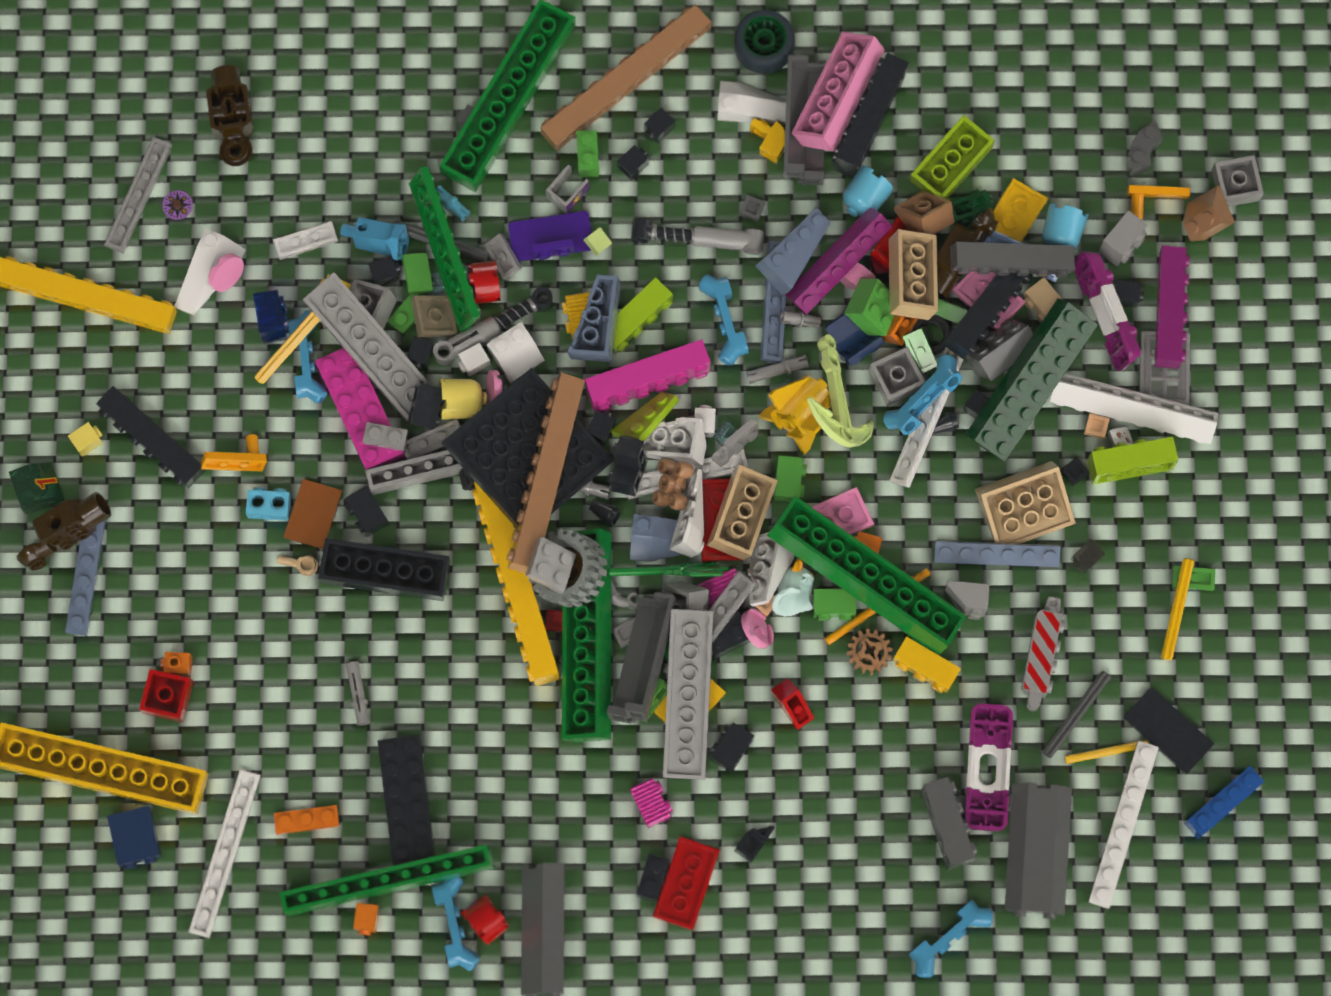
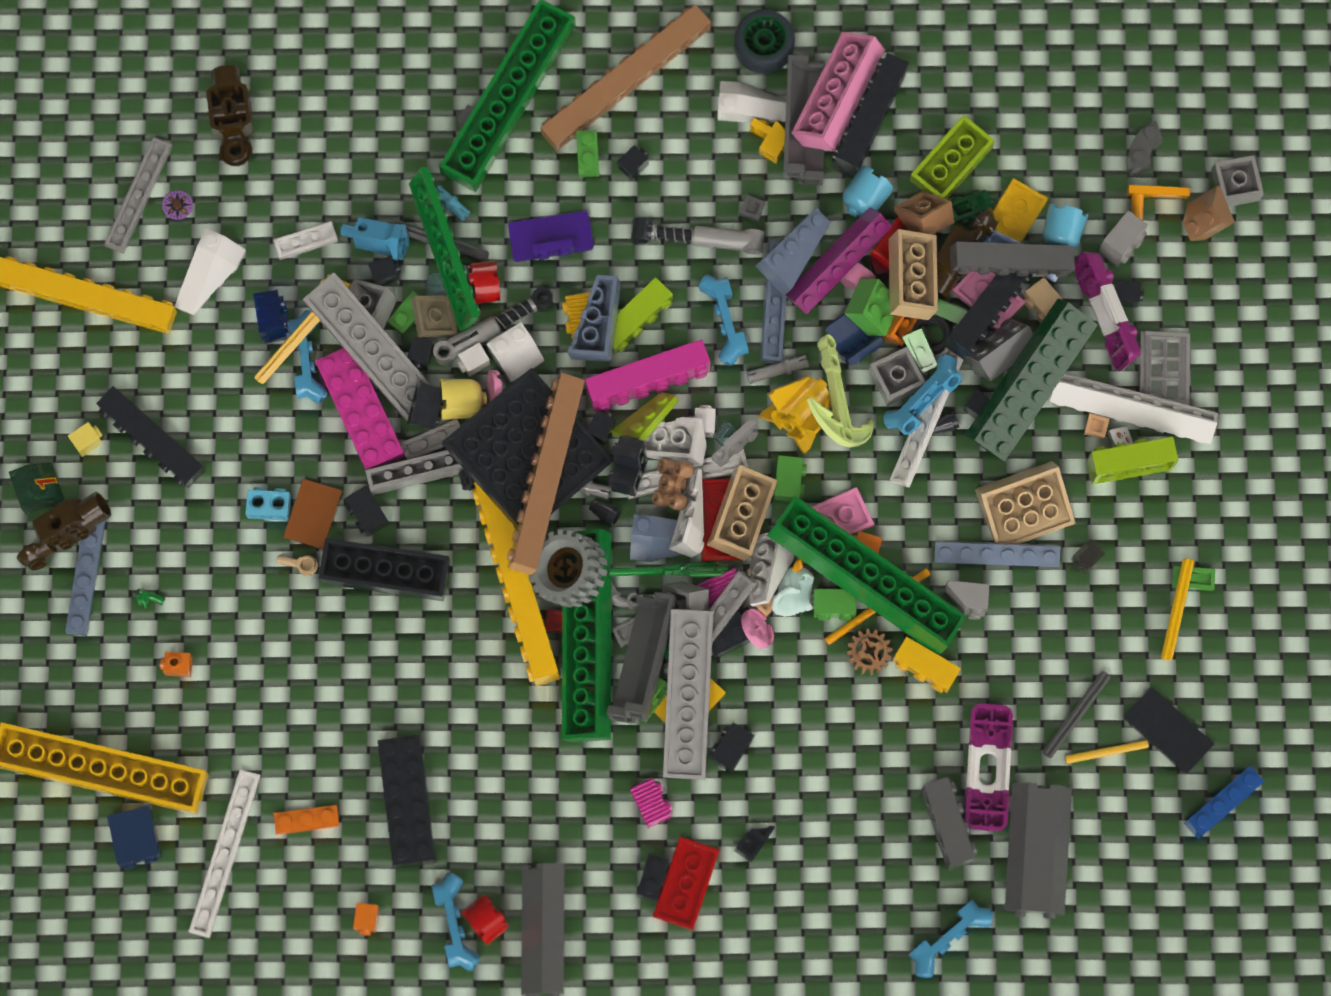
red brick [139,669,194,723] -> none
light orange piece [201,434,267,472] -> none
bright pink tile [208,253,244,292] -> none
green brick [280,844,495,916] -> none
light grey pin [346,661,370,726] -> none
light grey plate [363,422,408,452] -> none
bright green slope [402,253,433,296] -> none
light grey plate [484,234,522,279] -> none
light grey plate [526,537,576,593] -> none
light grey piece [546,164,590,214] -> none
yellowish green tile [584,227,612,256] -> none
black brick [644,107,676,143] -> none
red slope [771,678,814,730] -> none
light grey axle [780,310,821,328] -> none
light grey hinge [1021,597,1065,712] -> none
black tile [1060,457,1090,486] -> none
white plate [1088,741,1159,909] -> none
magenta brick [1154,245,1190,369] -> none
none -> green plate [135,588,166,609]

